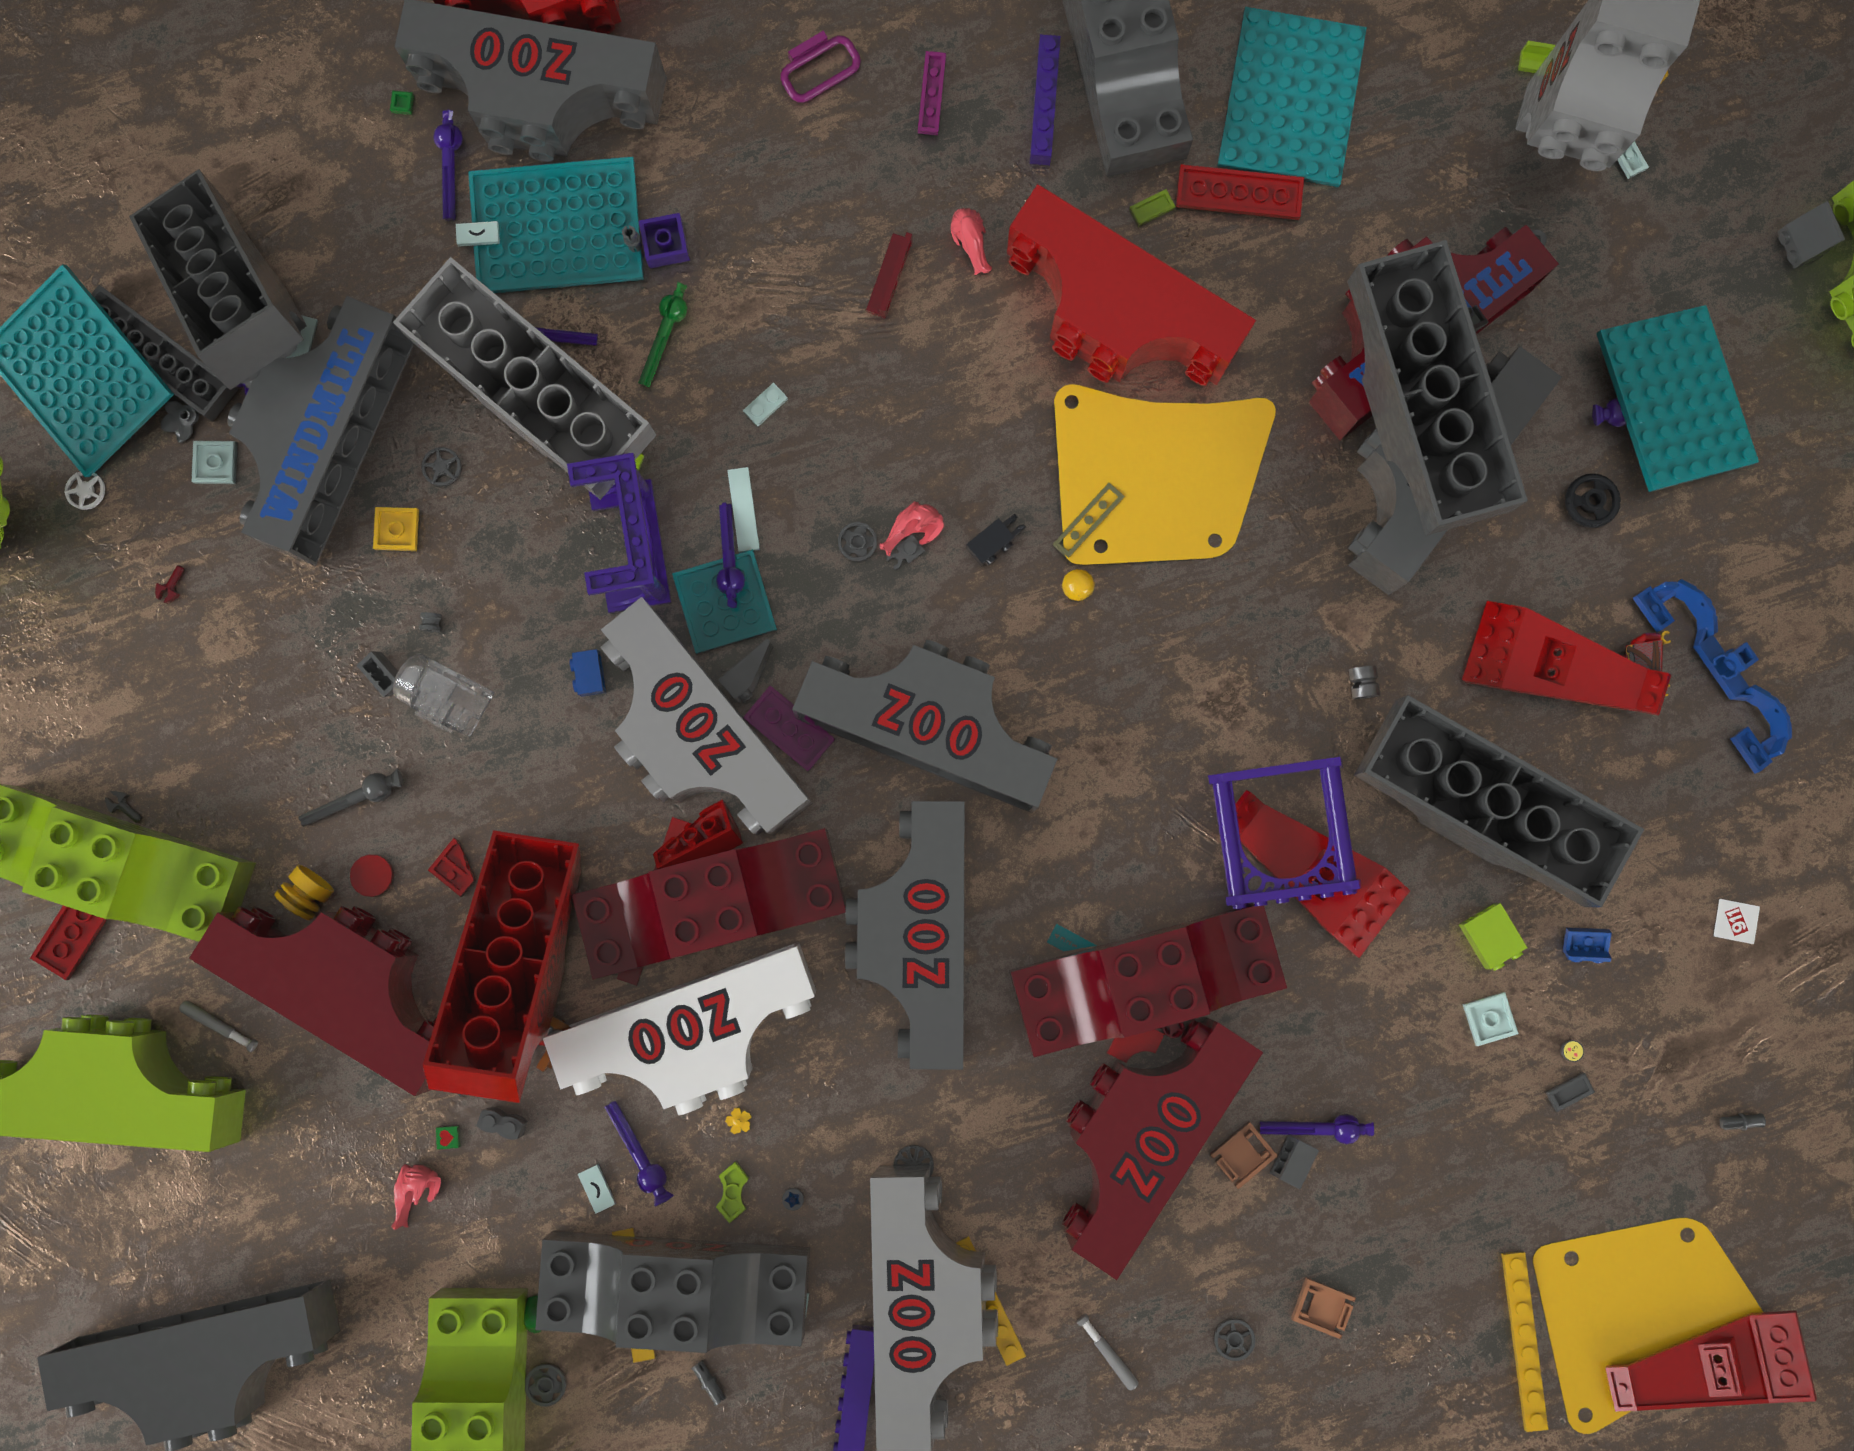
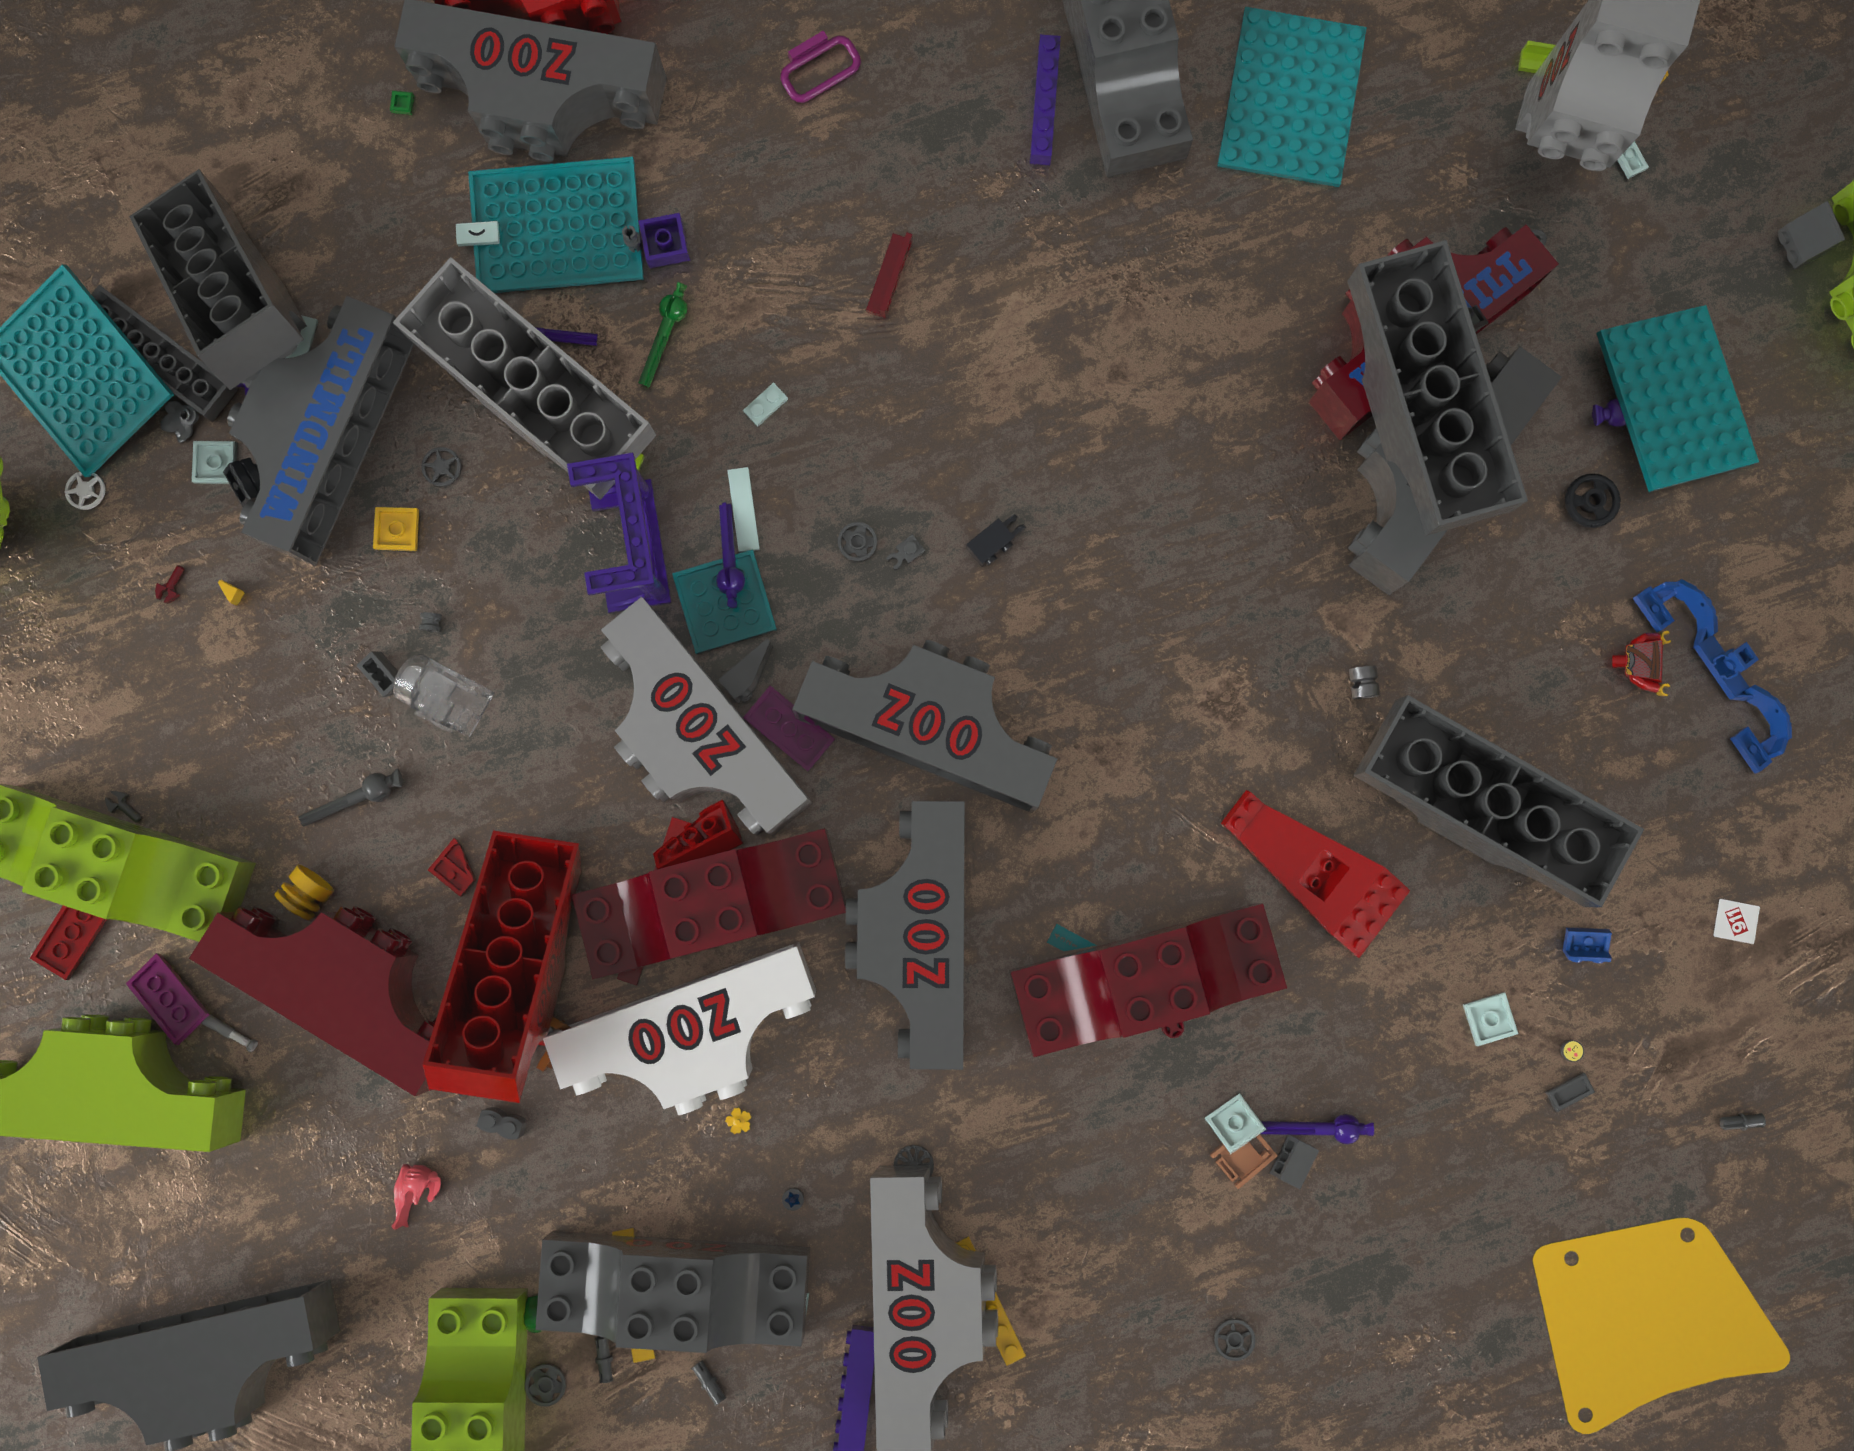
red tile [350,854,394,897] -> none
dark purple piece [433,110,463,221] -> none
green tile [436,1125,460,1150] -> none
blue brick [570,649,606,697] -> none
light aqua tile [578,1164,616,1214] -> none
dark purple piece [604,1101,674,1207] -> none
lime tile [716,1161,750,1224] -> none
coral hair [880,501,944,556] -> none
magenta plate [918,51,946,135] -> none
coral hair [951,208,992,275] -> none
red brick [1007,184,1256,386] -> none
olive plate [1053,483,1125,558] -> none
yellow piece [1054,384,1276,565] -> none
yellow hair [1061,569,1095,601] -> none
dark red brick [1062,1017,1263,1280] -> none
light grey piece [1077,1314,1139,1390] -> none
red tile [1107,1029,1165,1063] -> none
lime tile [1129,189,1176,227] -> none
red plate [1176,164,1304,220] -> none
dark purple arch [1208,757,1361,909] -> none
nougat container [1291,1277,1356,1339] -> none
lime brick [1458,903,1527,971] -> none
red wing [1462,601,1671,716] -> none
yellow plate [1501,1251,1548,1432] -> none
red wing [1605,1310,1817,1412] -> none
none -> magenta plate [126,953,210,1045]
none -> yellow slope [218,580,245,606]
none -> black brick [223,457,260,507]
none -> dark grey pin [594,1336,613,1383]
none -> light aqua tile [1205,1093,1266,1154]

